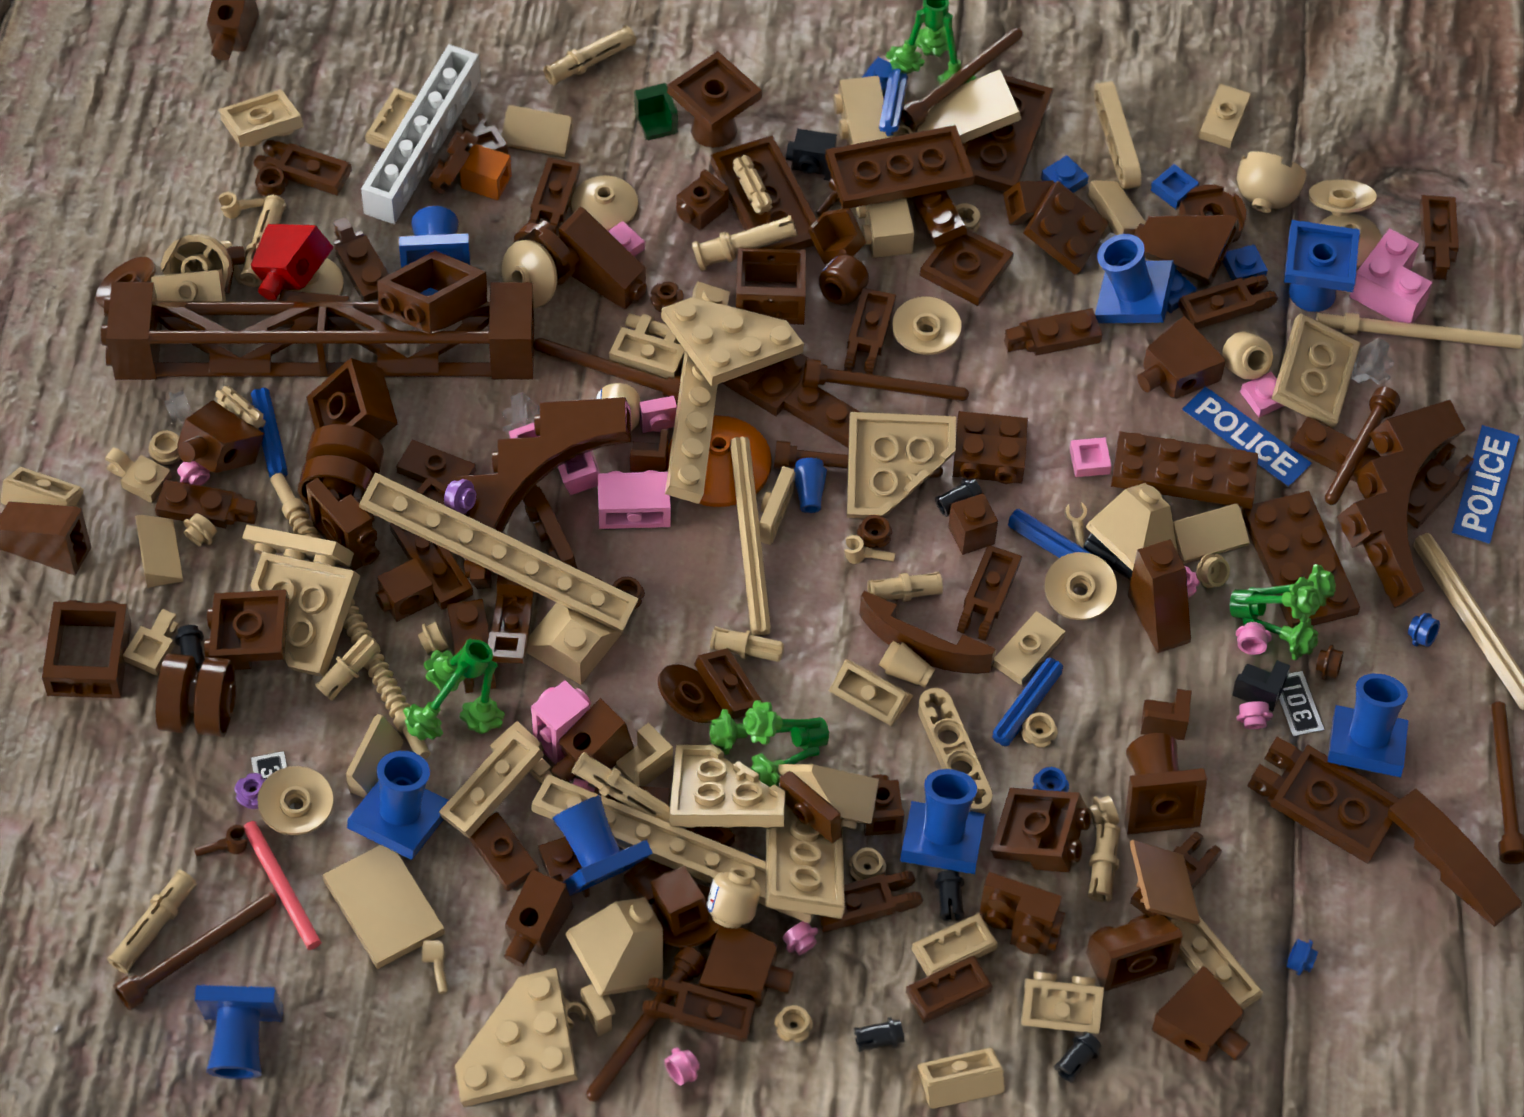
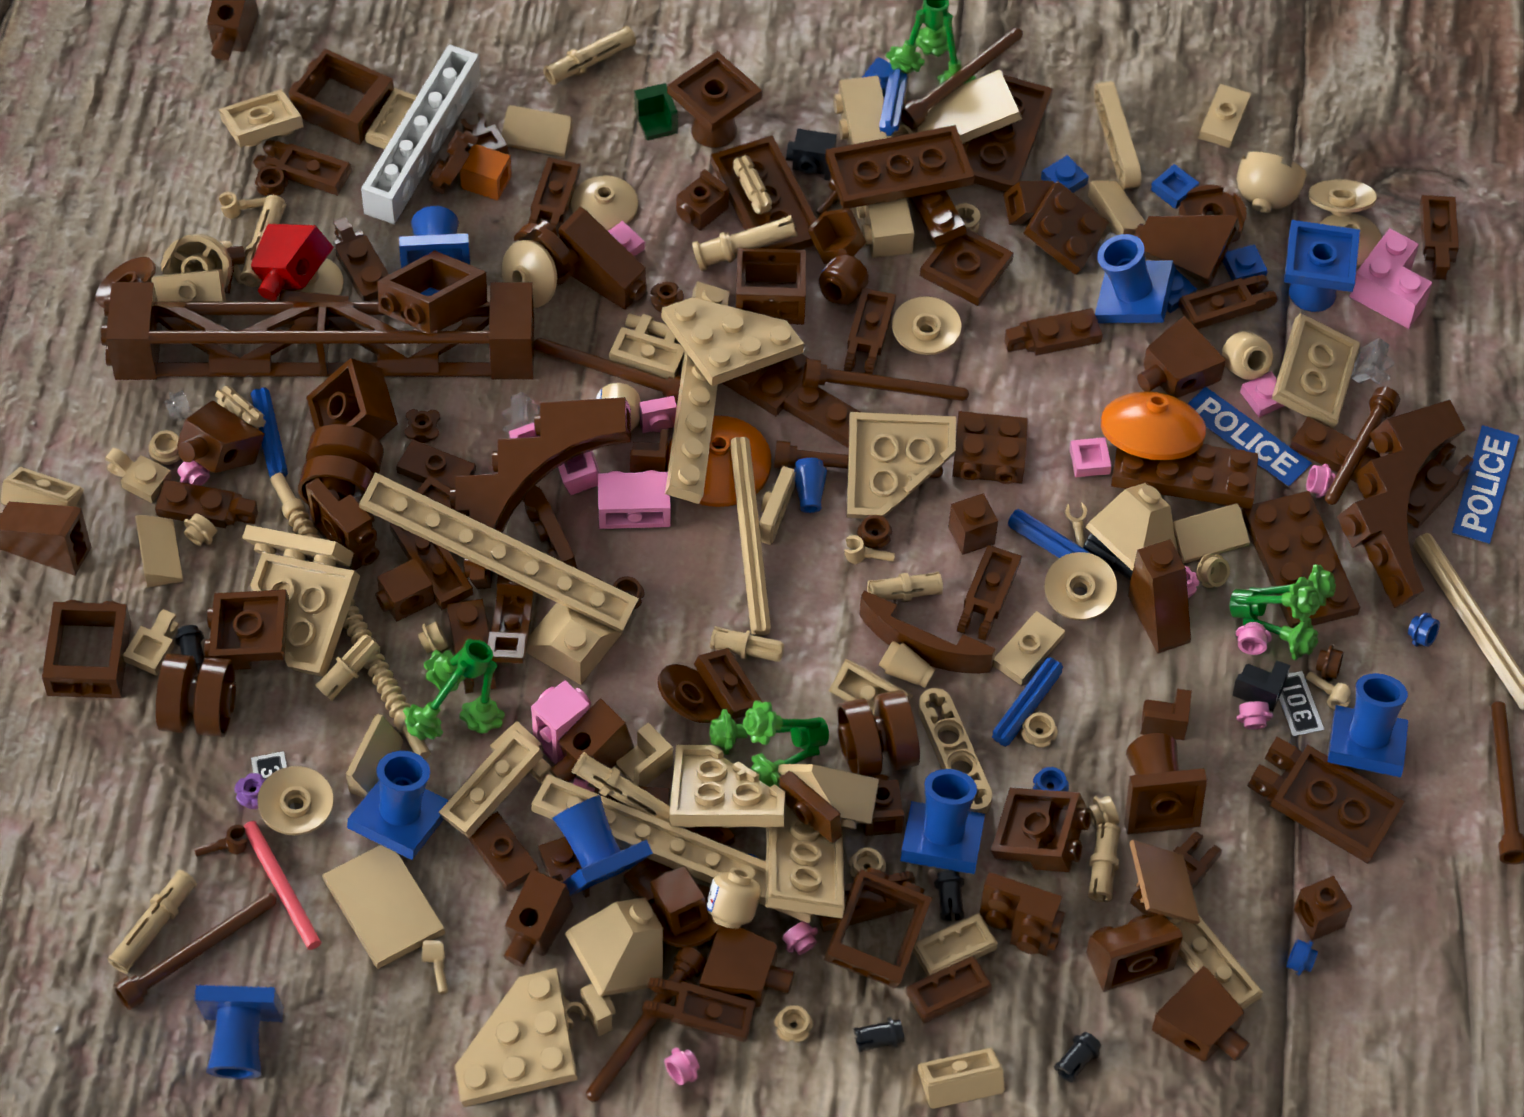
medium lavender plate [444,479,476,514] -> none
black pin [935,478,982,517] -> none
tan bracket [1021,971,1104,1034] -> none
tan bar [1316,312,1523,349] -> none
reddish brown slope [1388,788,1522,927] -> none
none -> reddish brown window [289,49,394,145]
none -> reddish brown plate [404,409,441,443]
none -> reddish brown window [823,868,932,989]
none -> reddish brown wheel [837,689,920,777]
none -> orange dish [1101,391,1206,460]
none -> reddish brown brick [1293,875,1352,941]
none -> bright pink plate [1306,464,1336,498]
none -> tan hand [1306,671,1351,710]

